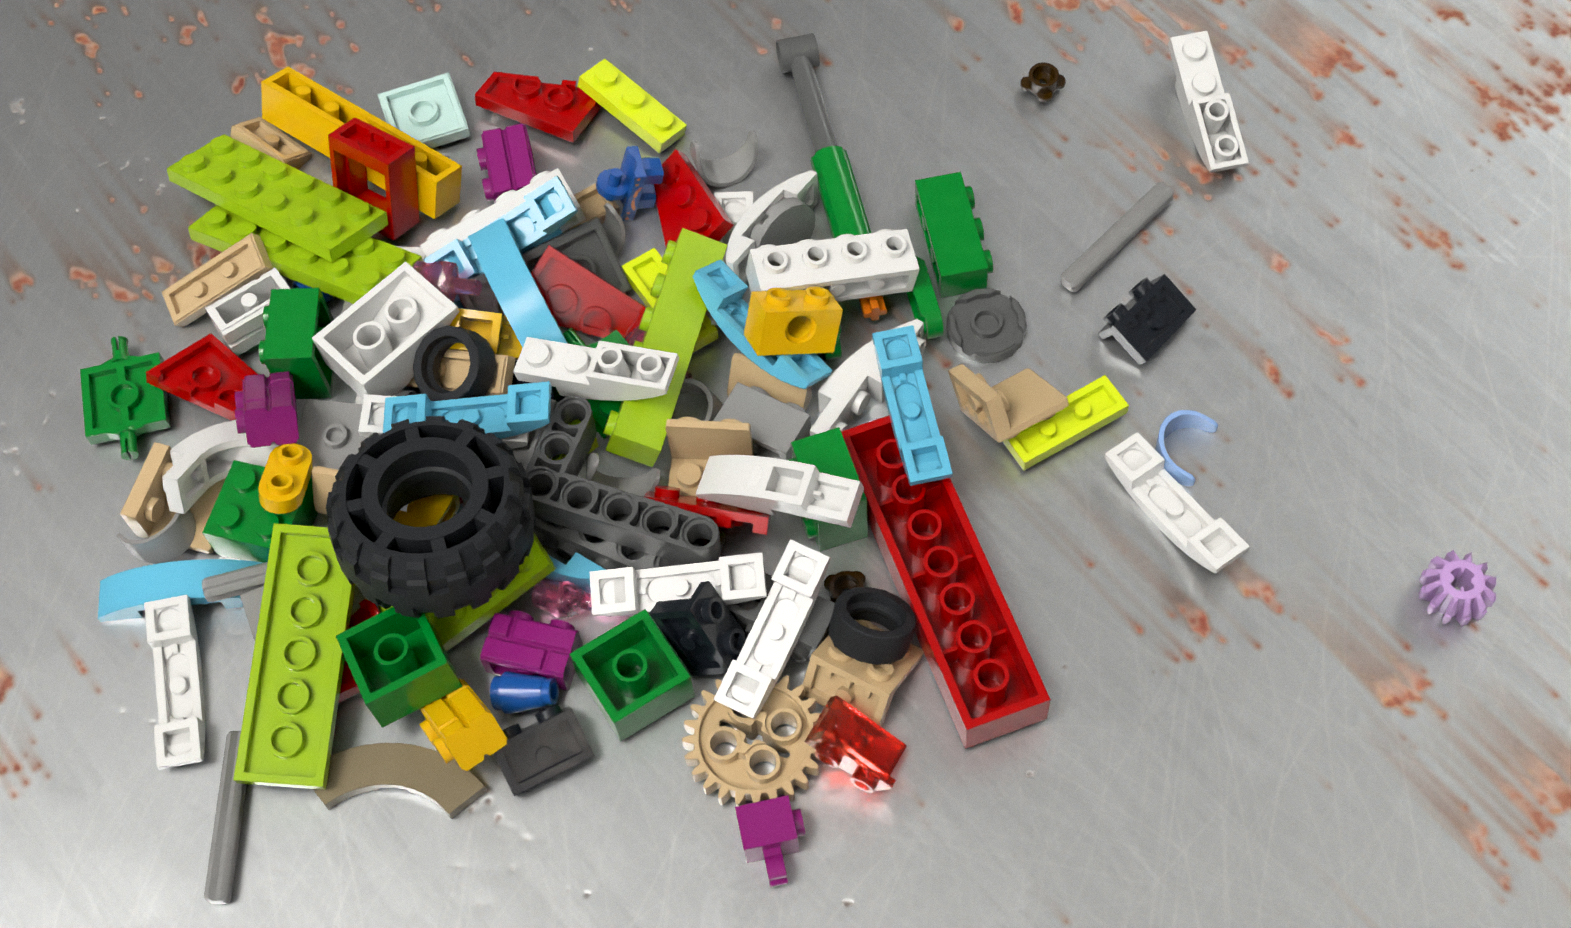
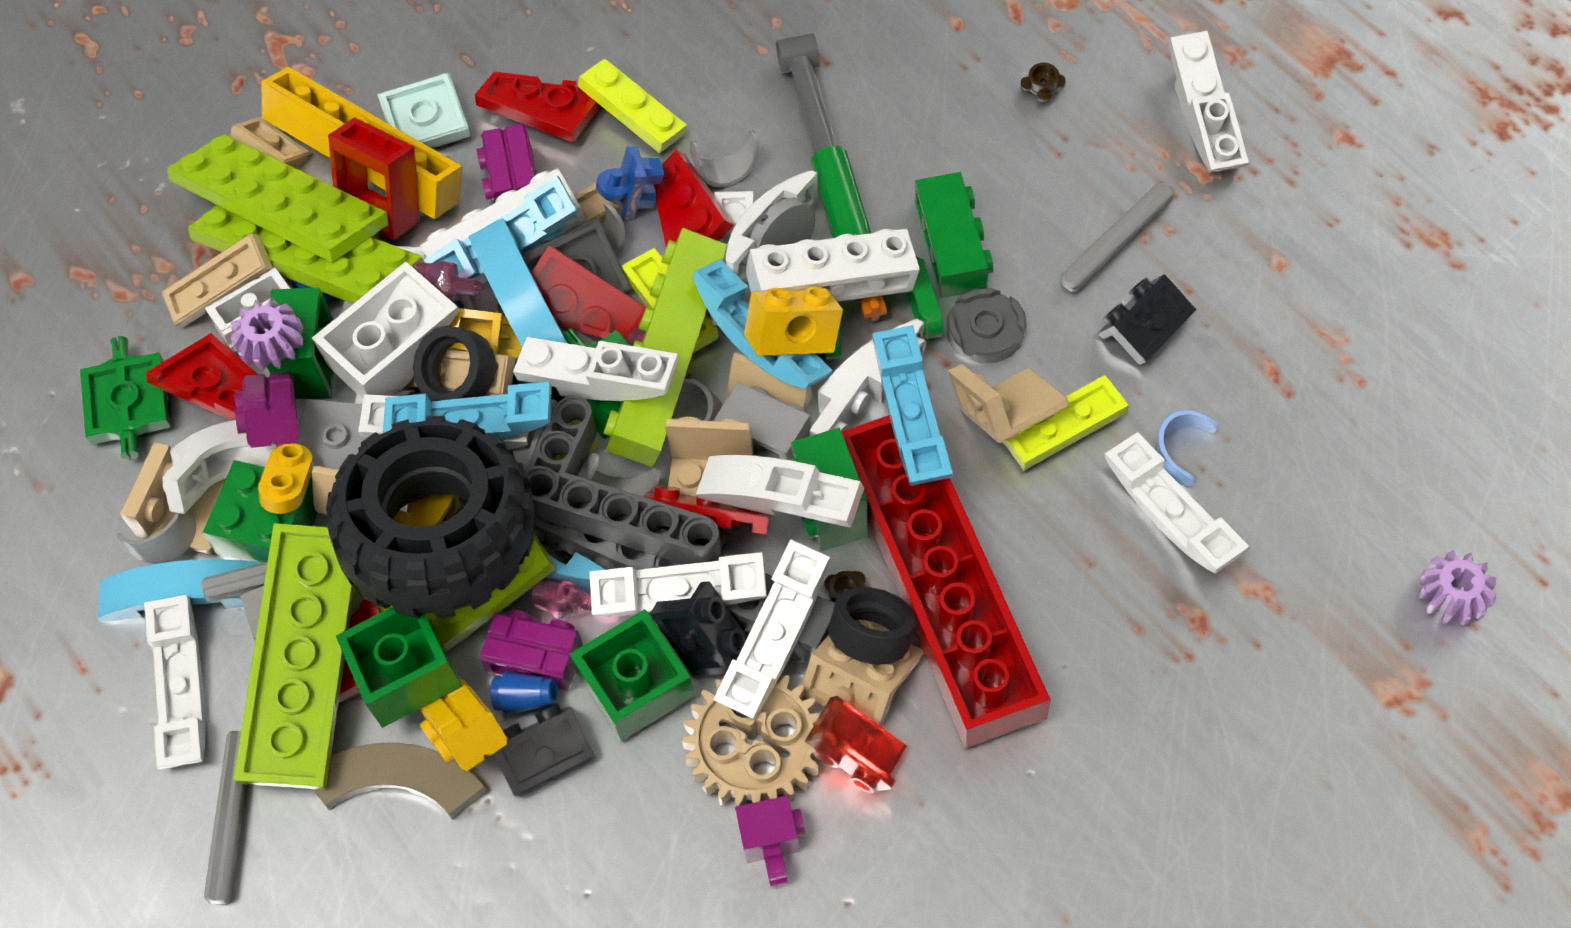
none -> lavender gear [230,298,303,371]

